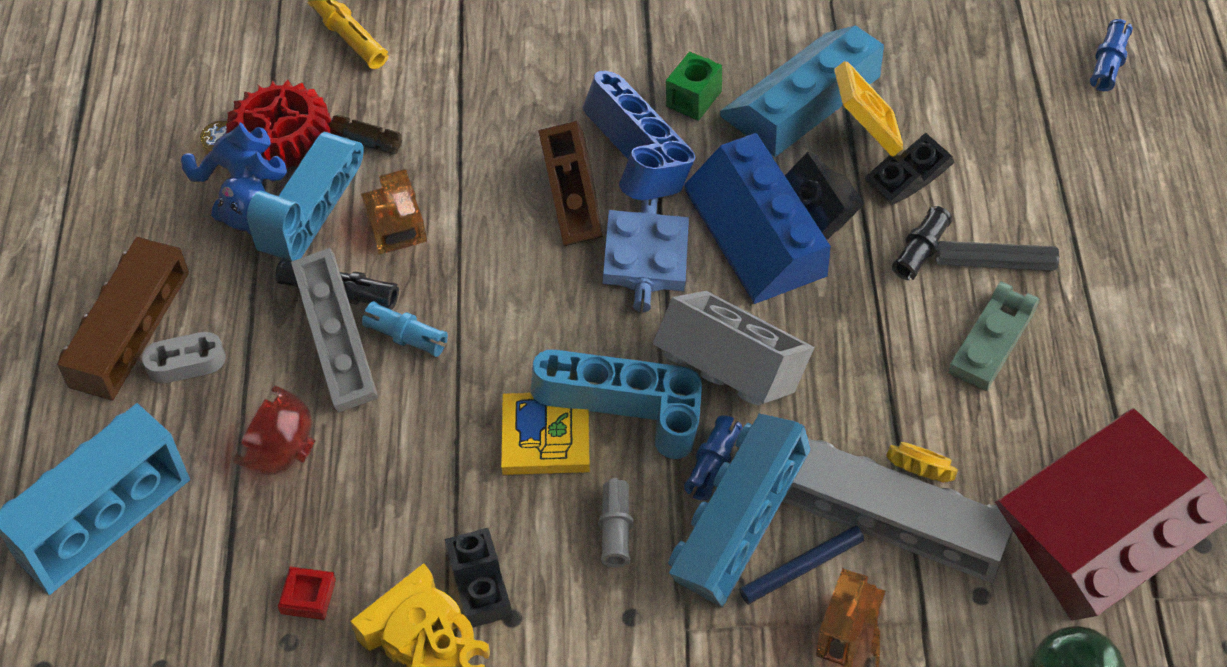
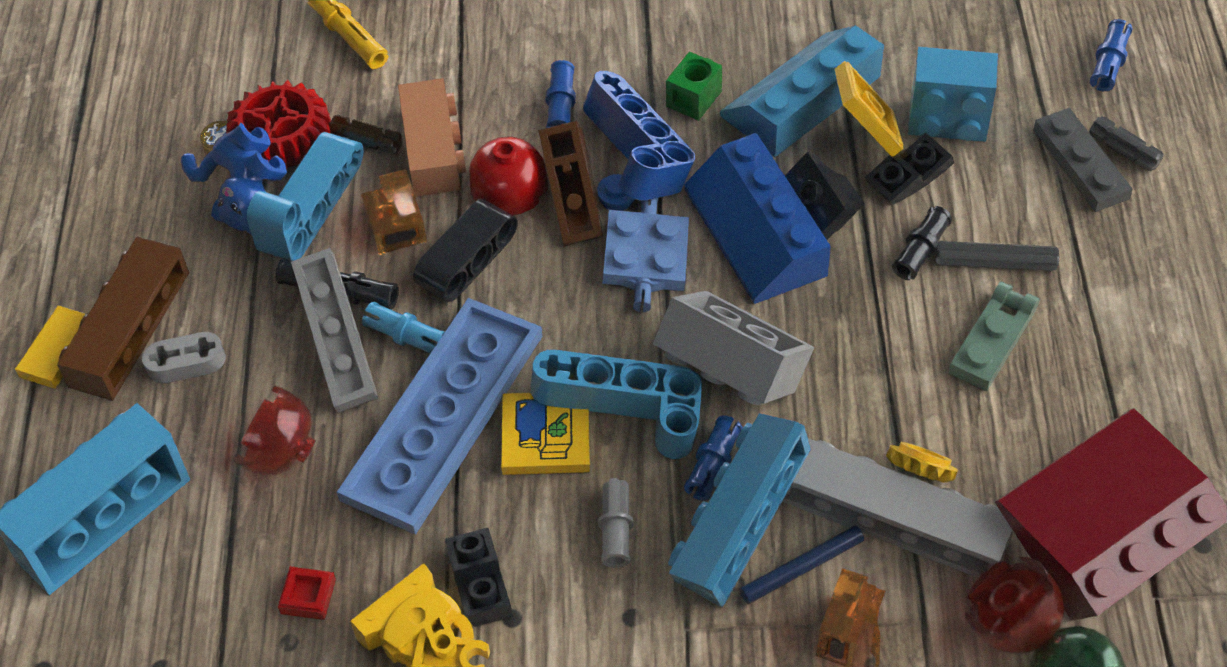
none -> yellow tile [15,305,85,389]
none -> medium blue plate [337,298,543,535]
none -> nougat brick [398,78,466,197]
none -> black beam [413,199,518,302]
none -> red cylinder [469,136,548,215]
none -> blue pin [545,60,576,128]
none -> blue plate [597,174,635,211]
none -> dark azure brick [908,47,998,142]
none -> clear red cylinder [965,557,1064,654]
none -> dark grey plate [1033,108,1133,212]
none -> dark grey axle [1089,117,1164,171]

